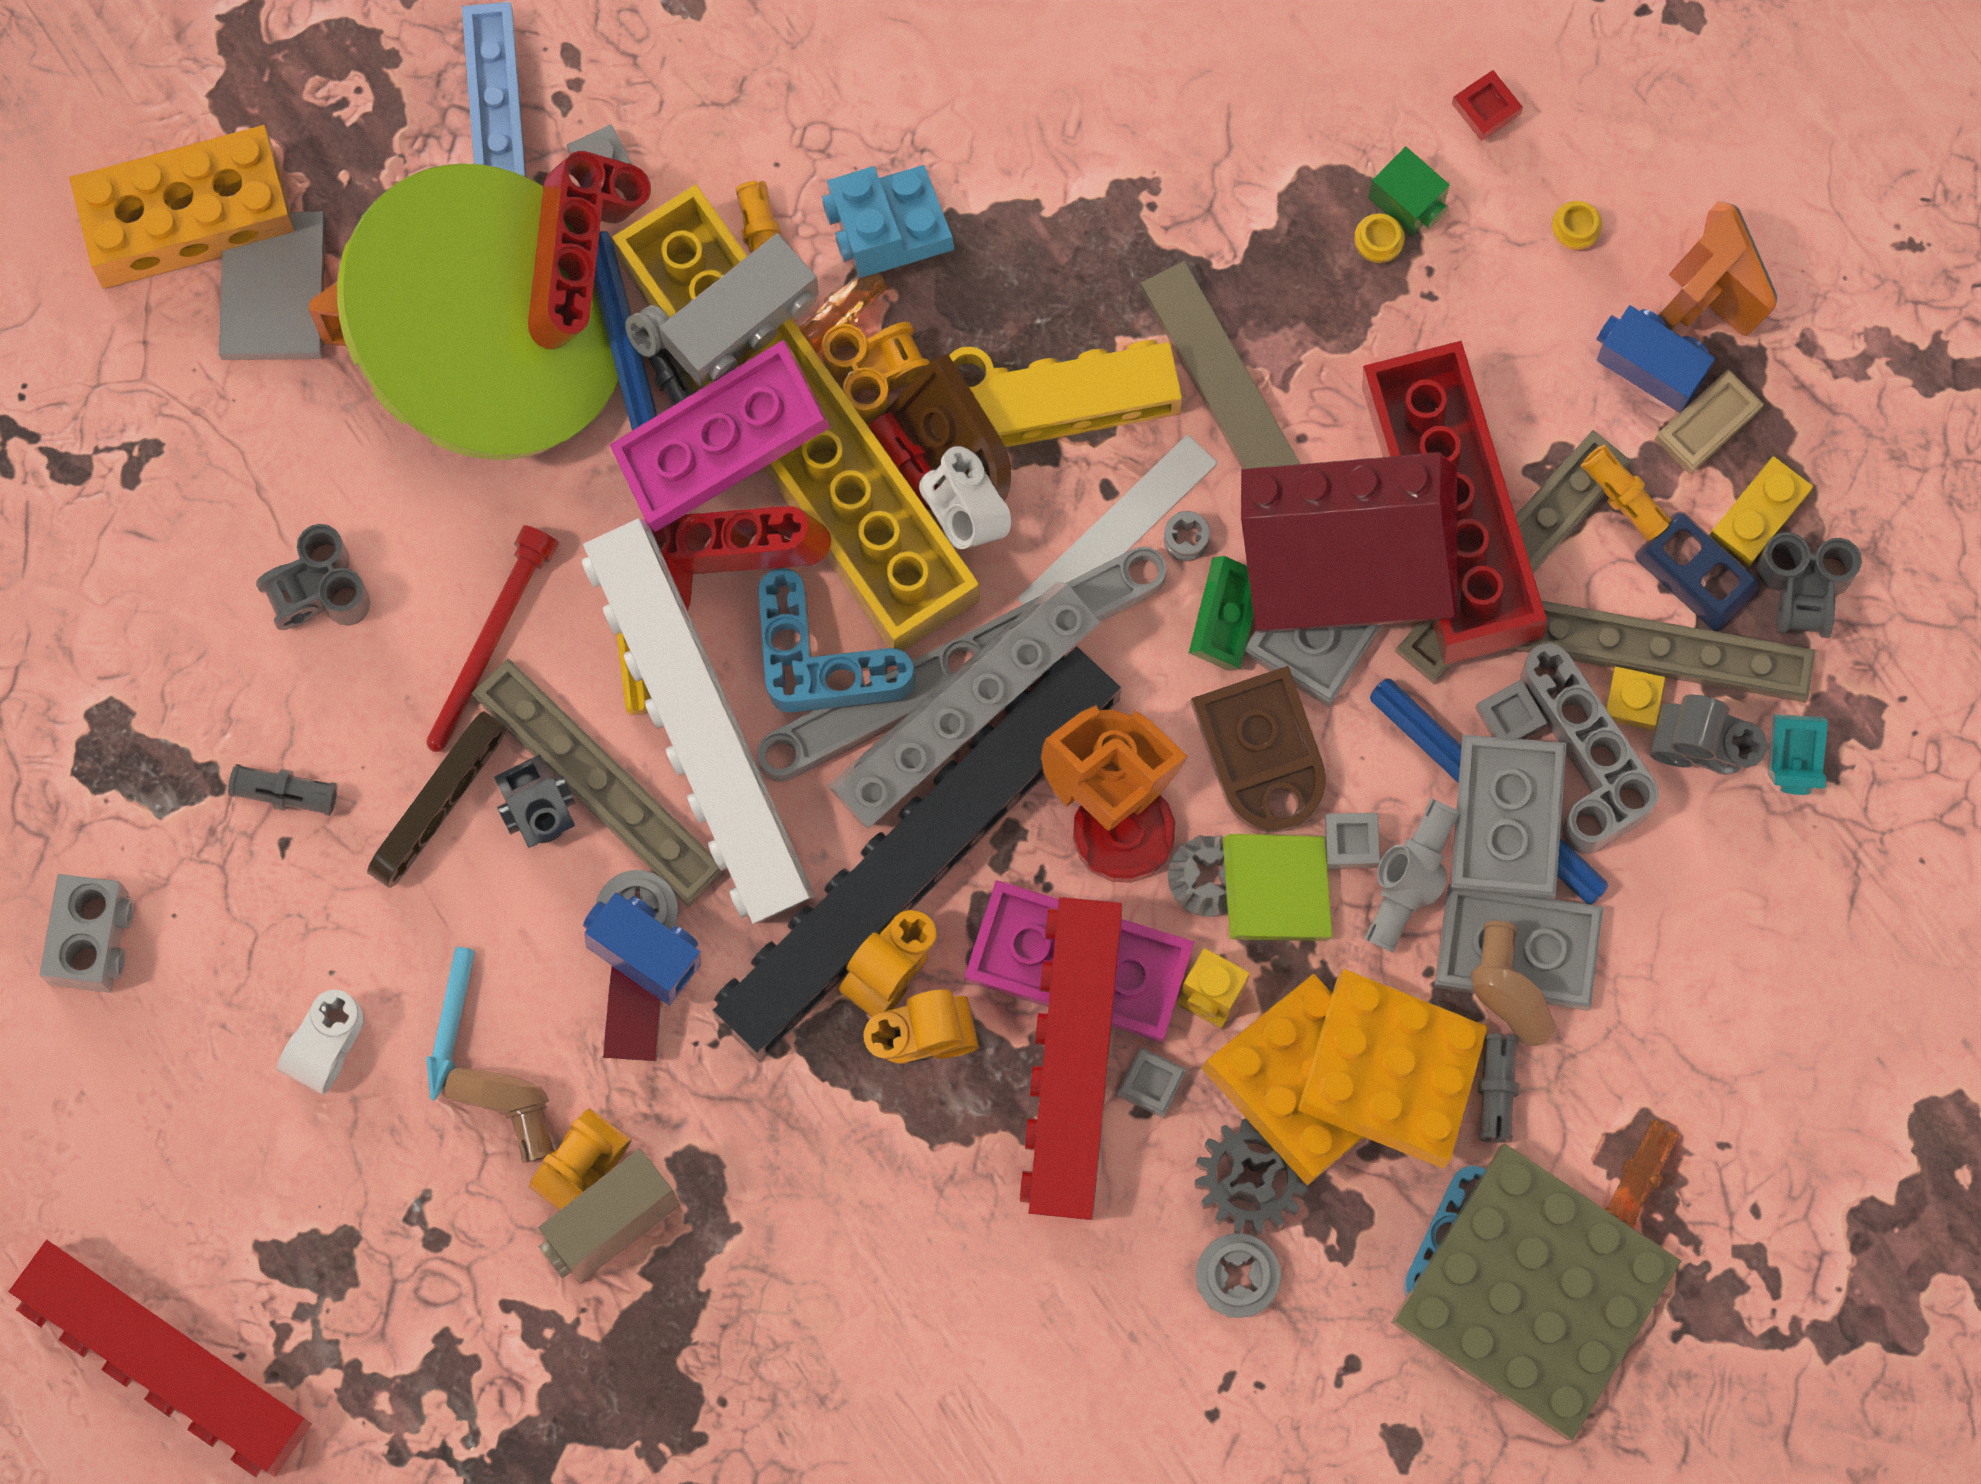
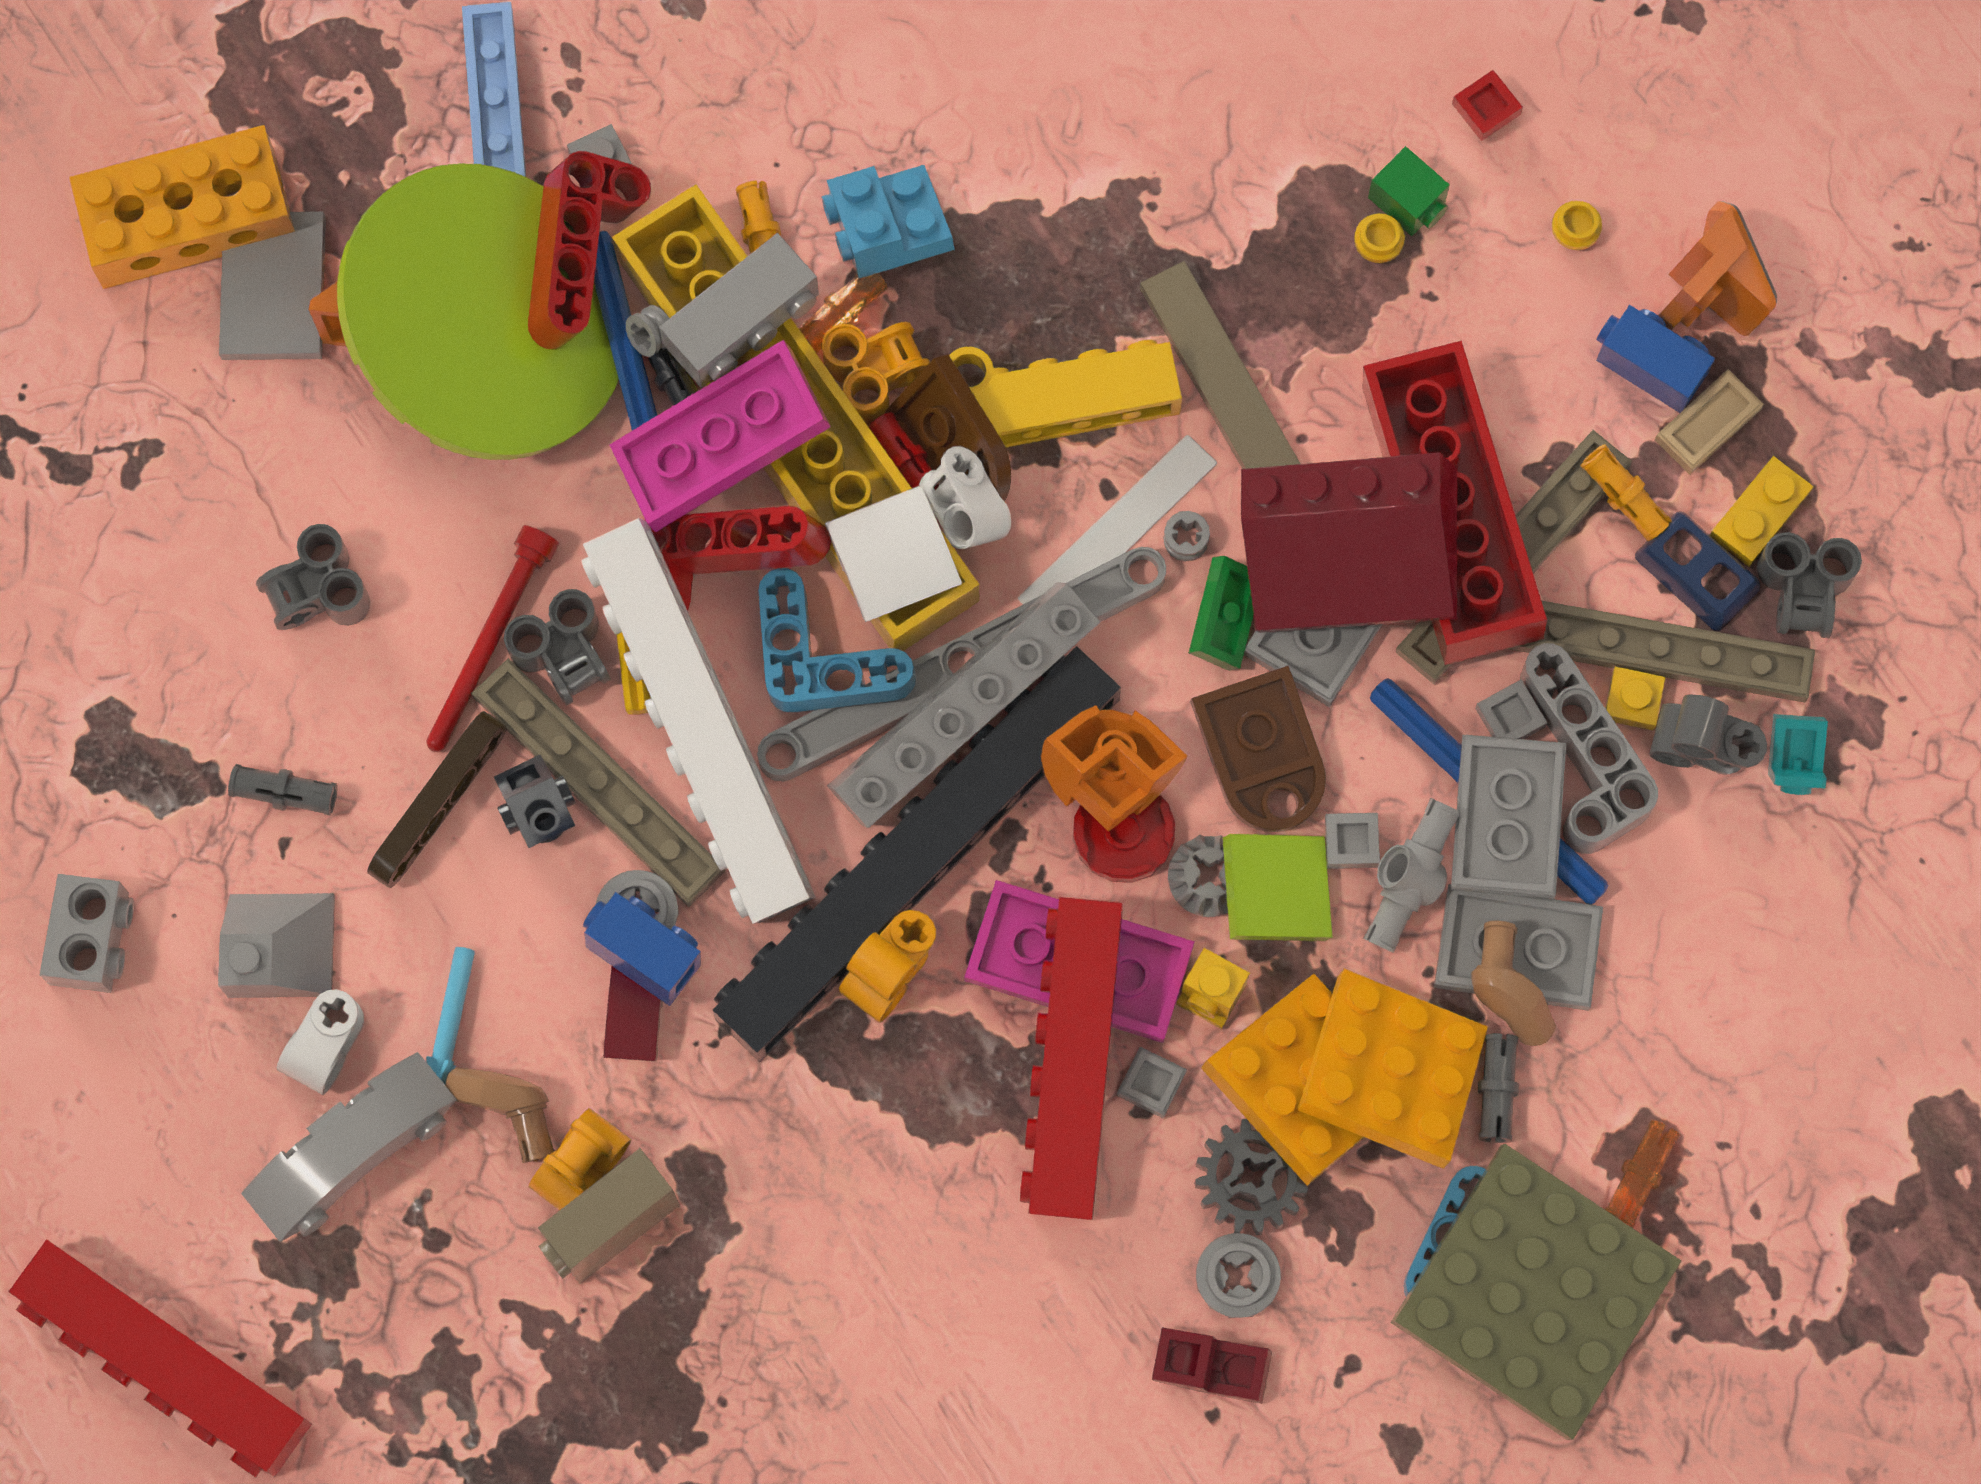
light orange piece [864,989,979,1064] -> none
none -> light grey slope [218,893,335,998]
none -> light grey brick [241,1052,457,1242]
none -> dark grey piece [504,589,611,706]
none -> white slope [825,486,962,622]
none -> dark red slope [1152,1327,1272,1404]

